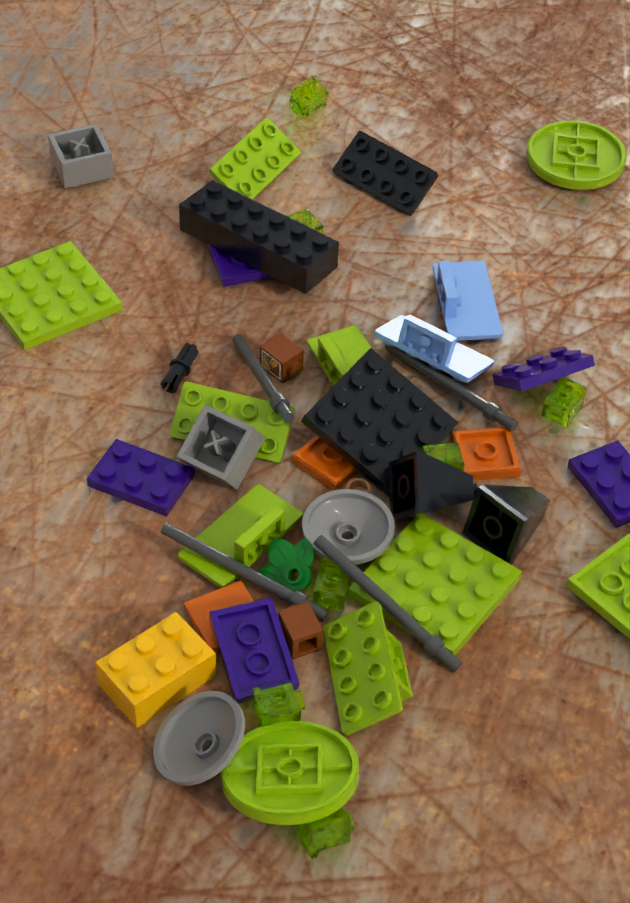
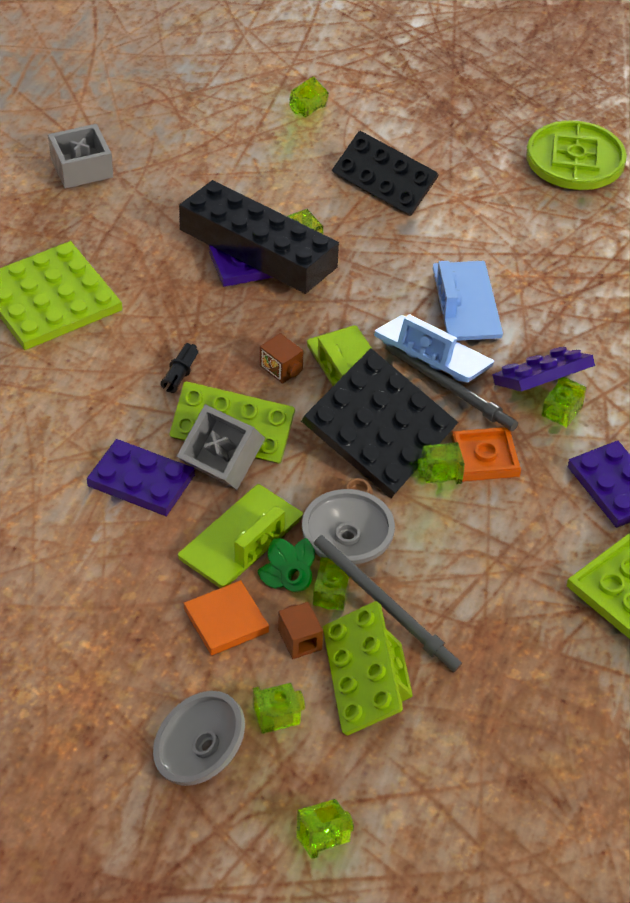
yellow brick [95,612,217,728] -> none
dark grey bar [161,522,329,621] -> none
lime bracket [209,117,301,199] -> none
dark purple plate [209,597,300,704] -> none
lime plate [221,721,360,825] -> none
dark grey bar [233,334,294,423] -> none
orange tile [291,435,359,490] -> none
lime plate [348,514,522,656] -> none
black slope [389,451,477,521] -> none
black slope [462,485,550,565] -> none

